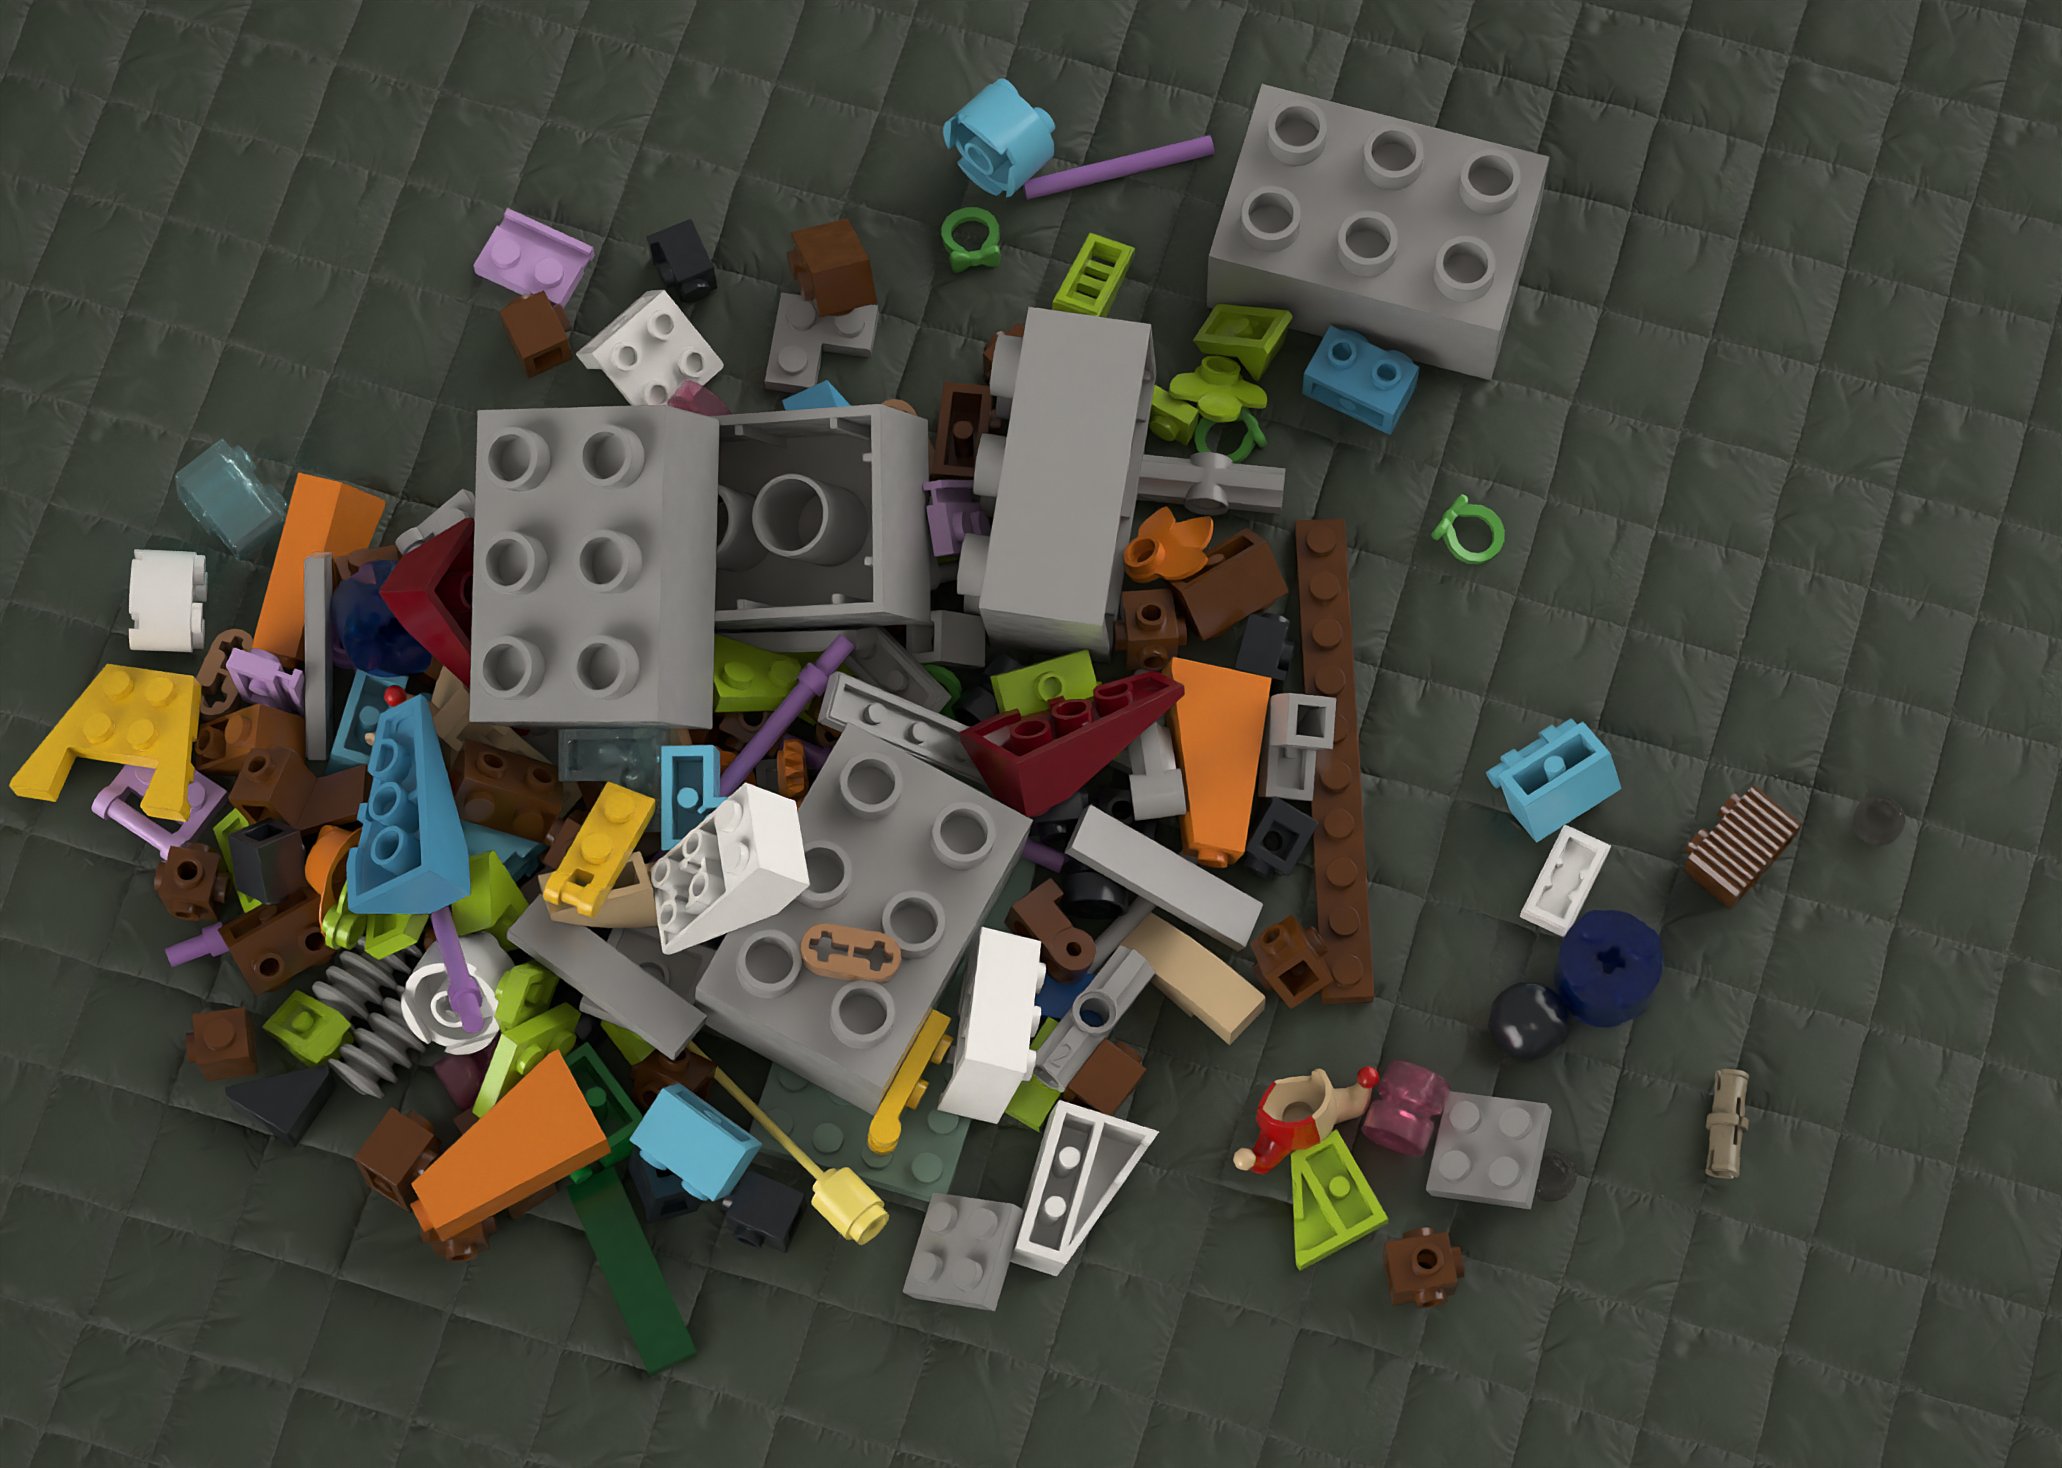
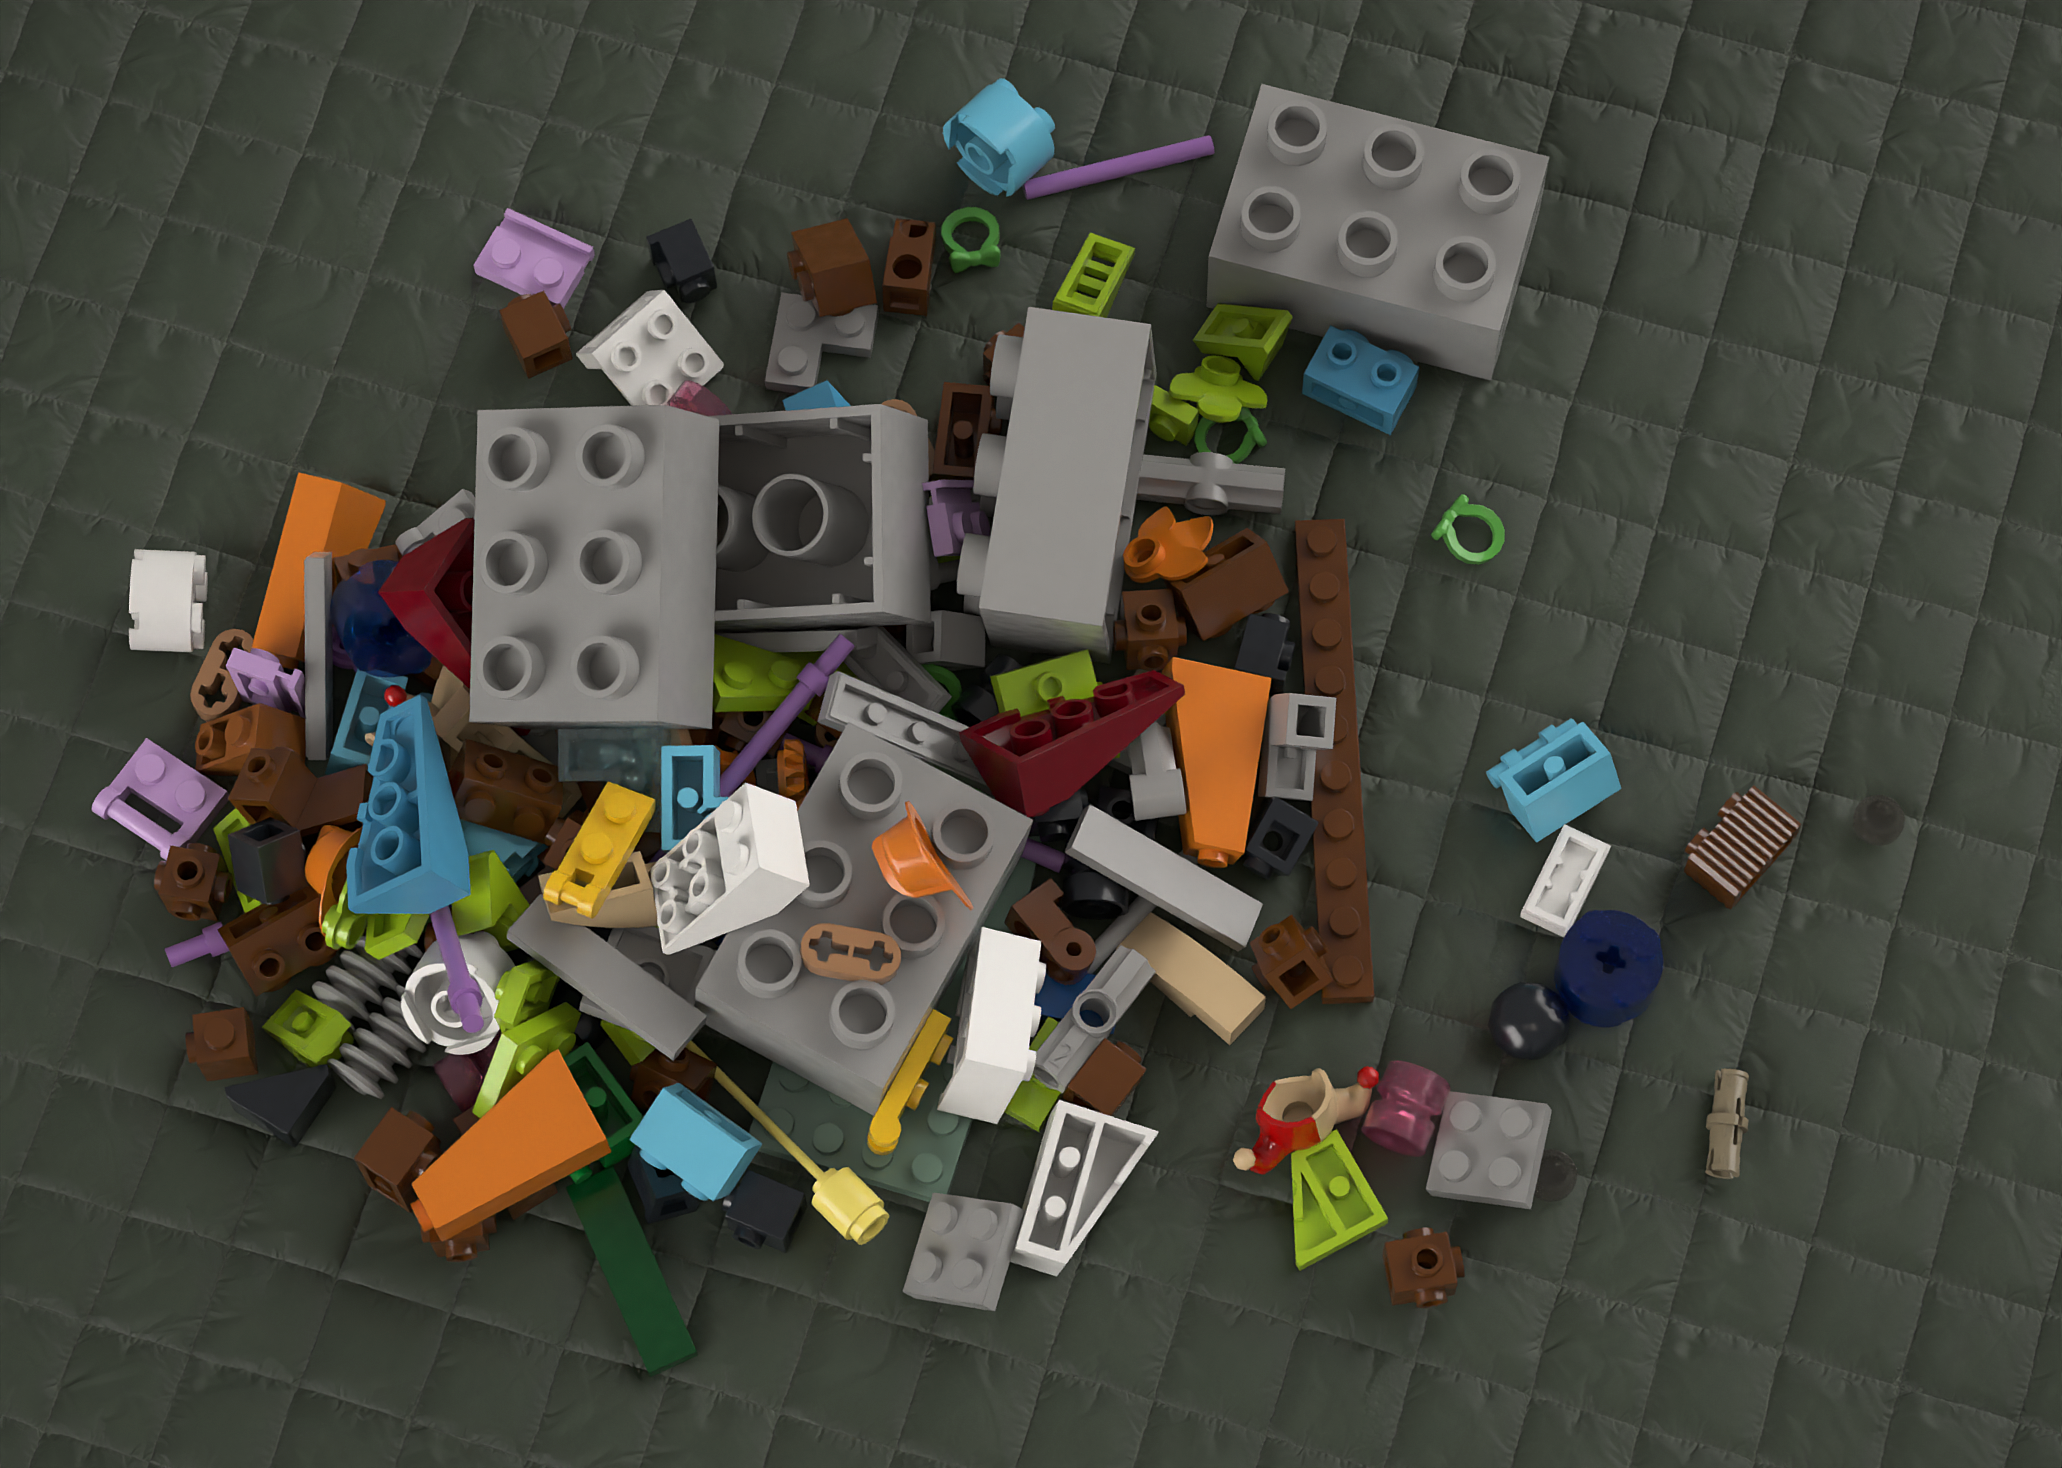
yellow wing [9,664,202,822] -> none
clear light blue brick [175,438,288,562] -> none
none -> orange piece [872,801,974,911]
none -> reddish brown leg [882,218,936,316]

